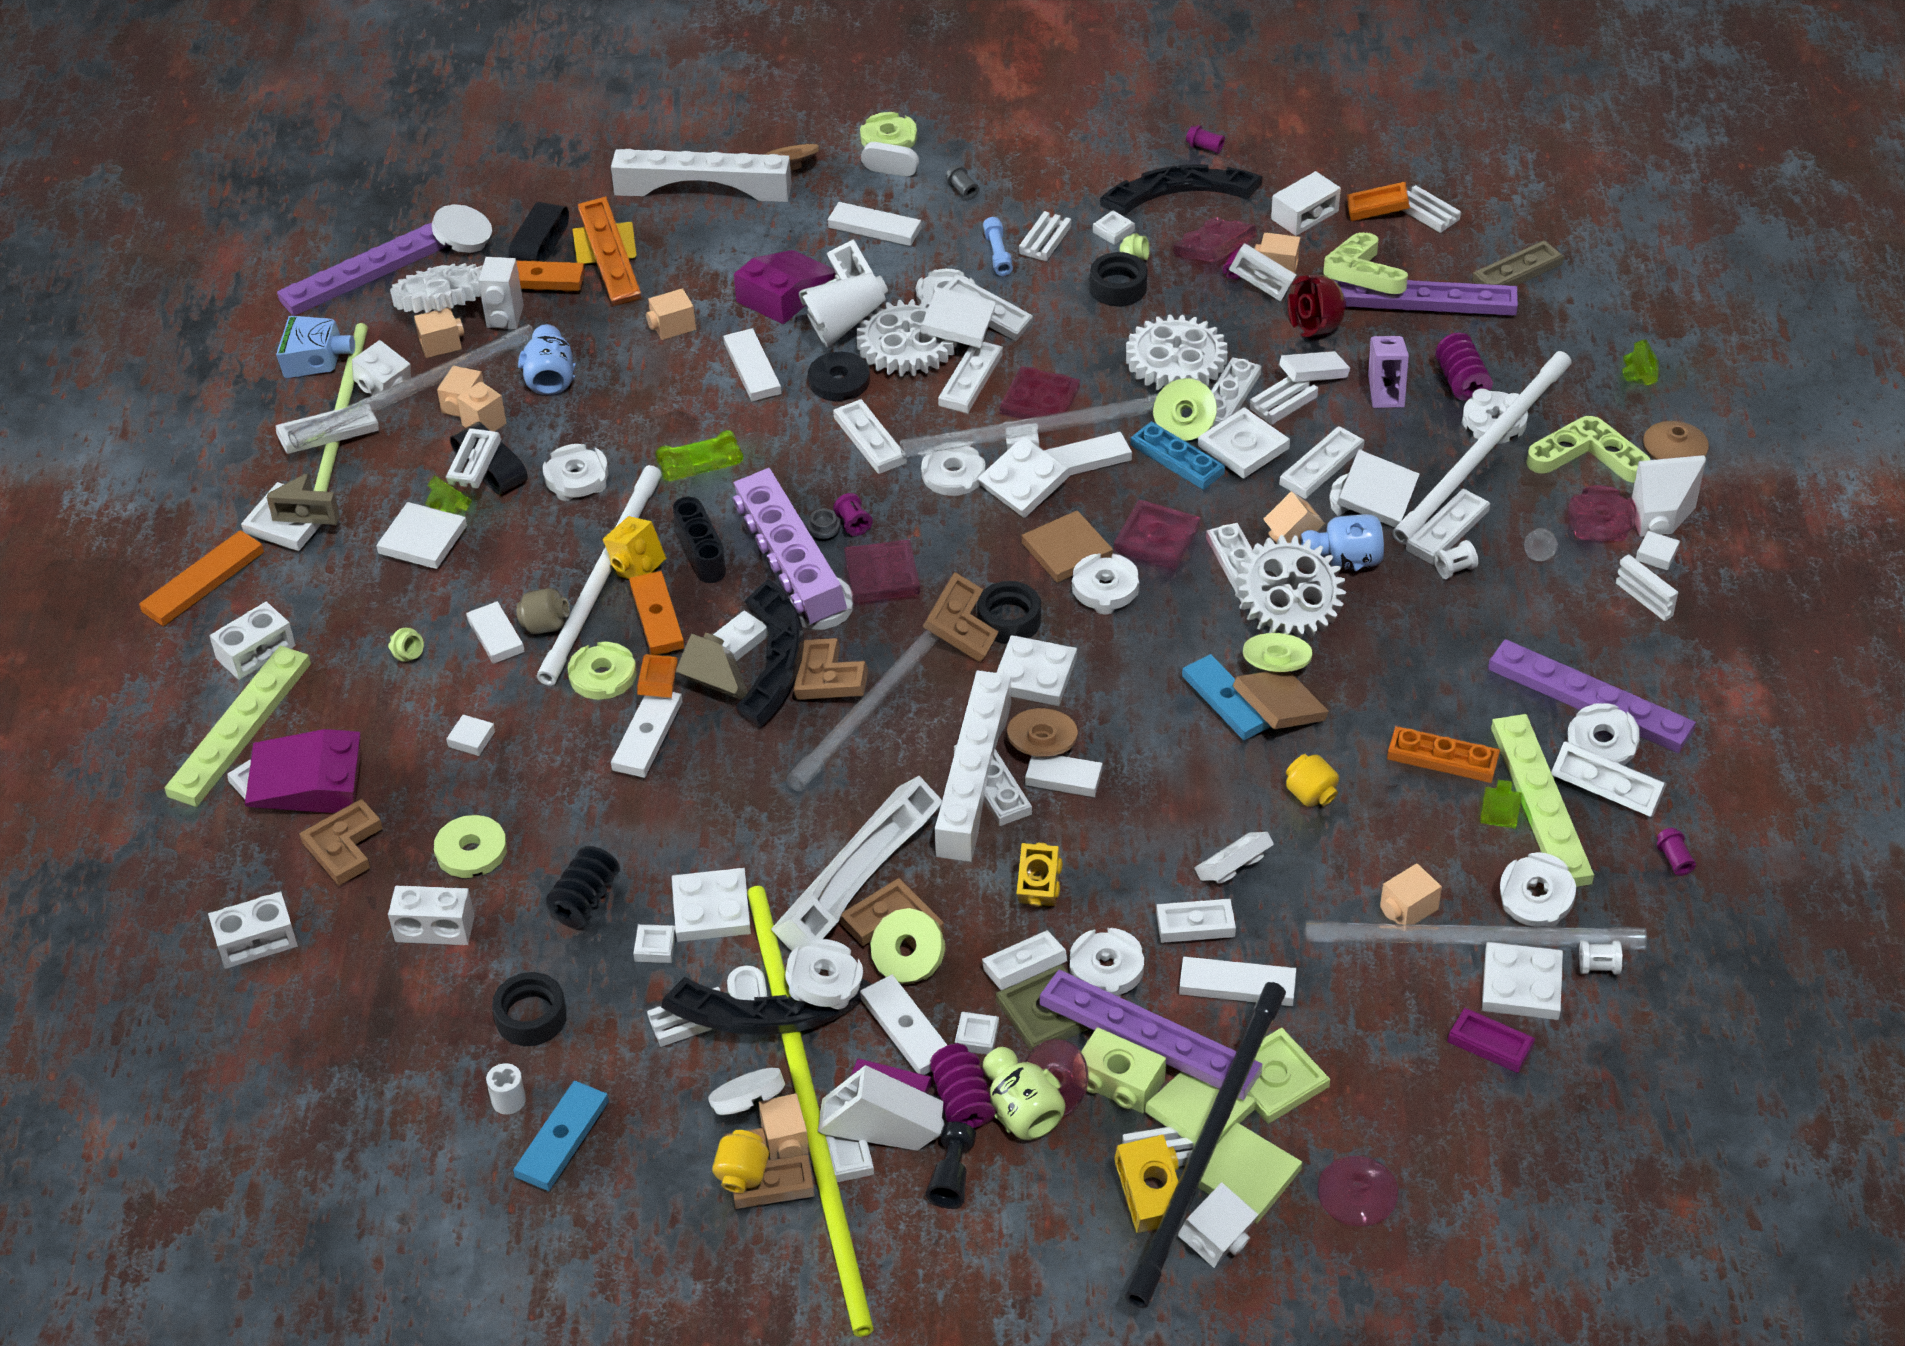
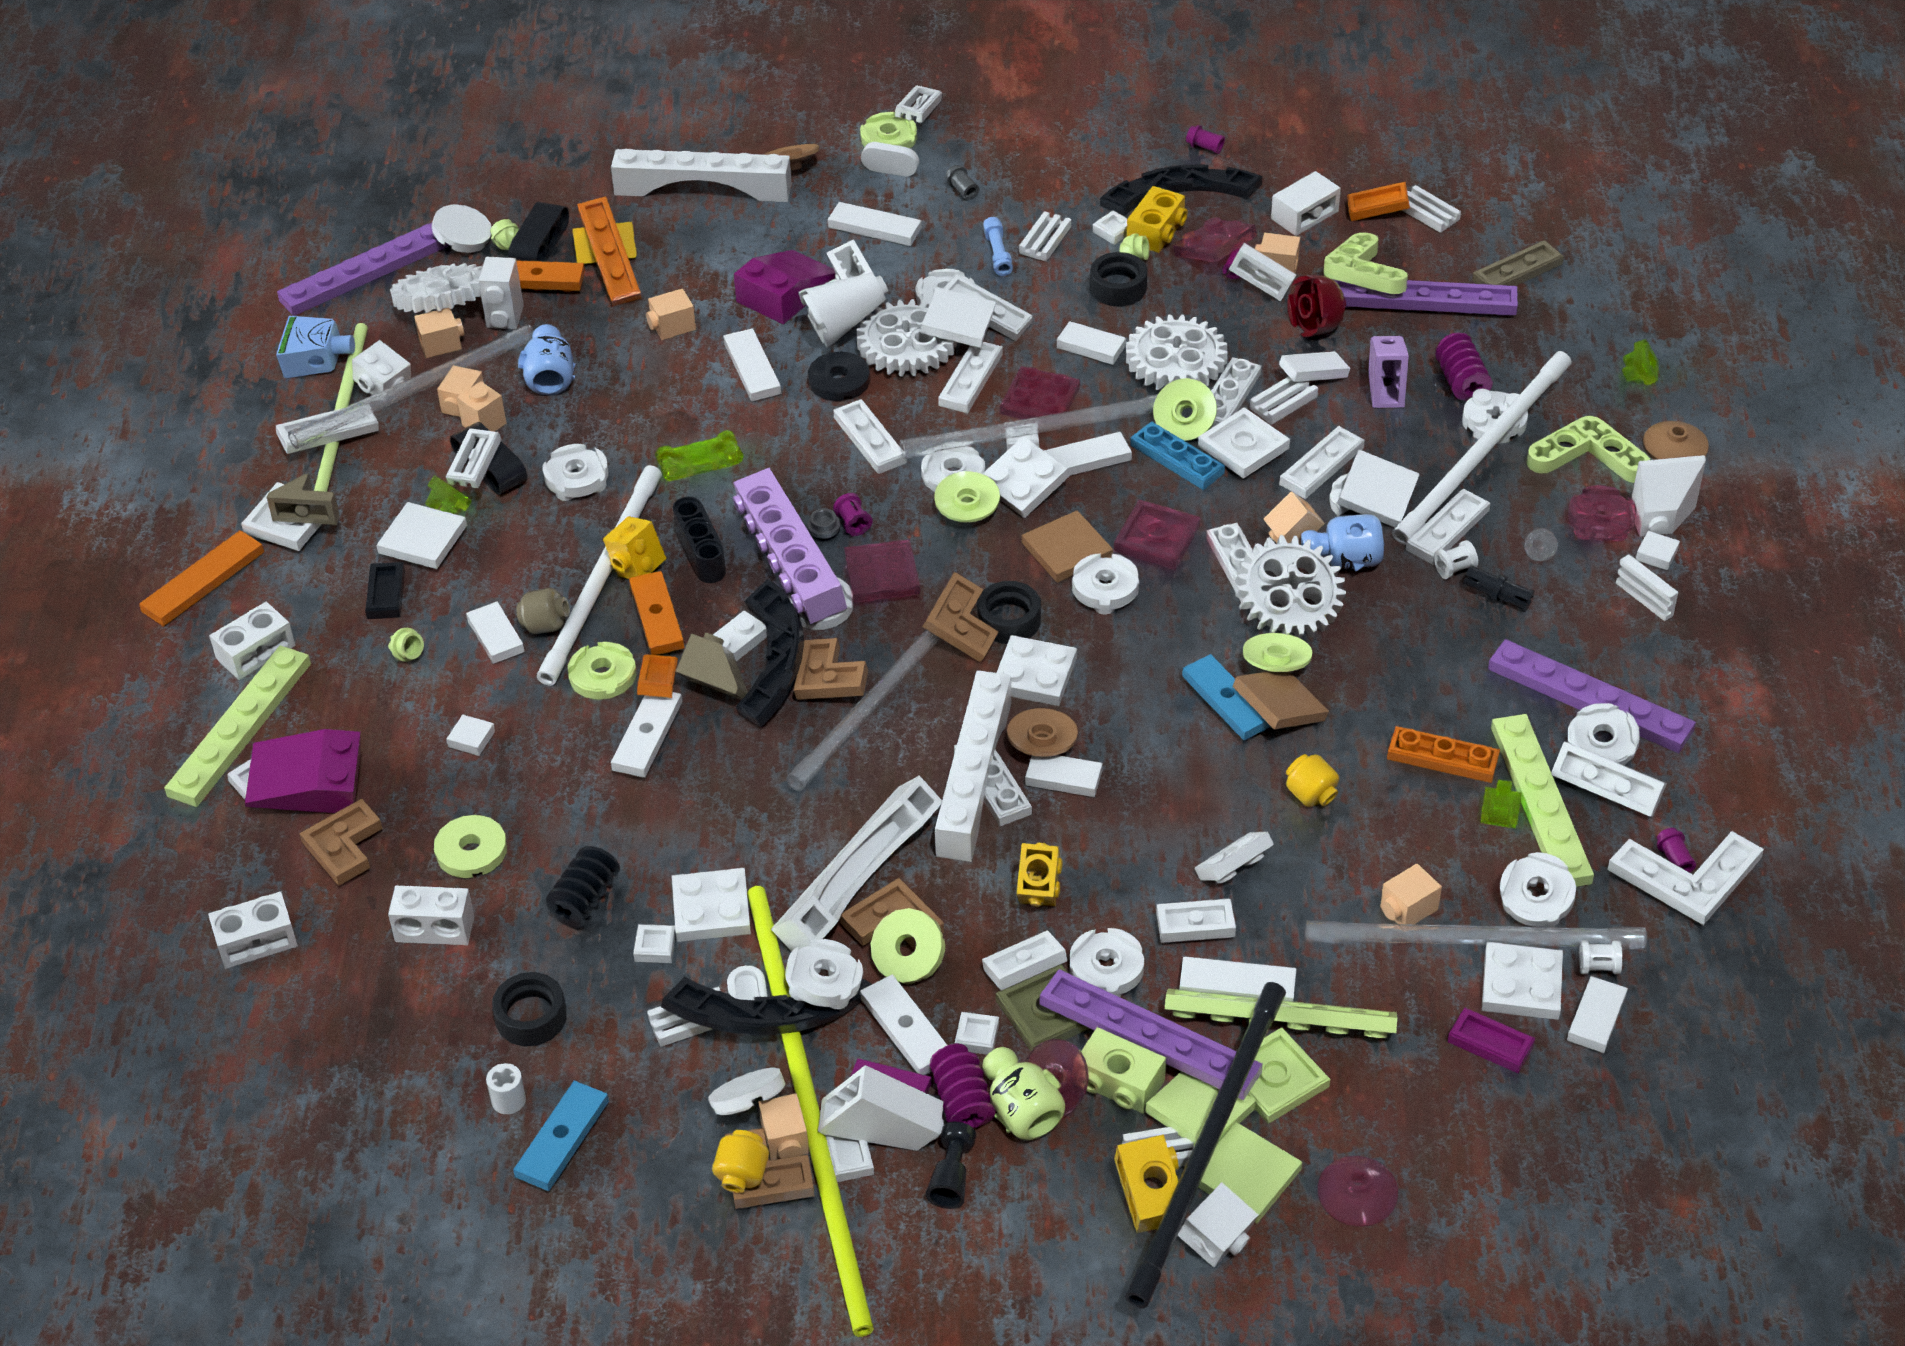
none -> black tile [365,562,405,619]
none -> yellowish green plate [490,219,519,250]
none -> white tile [895,85,942,123]
none -> yellowish green dish [934,471,1000,522]
none -> white tile [1057,321,1126,365]
none -> yellow brick [1127,186,1188,253]
none -> yellowish green plate [1165,989,1397,1038]
none -> black pin [1463,565,1535,611]
none -> white tile [1567,976,1628,1053]
none -> white plate [1607,831,1764,925]

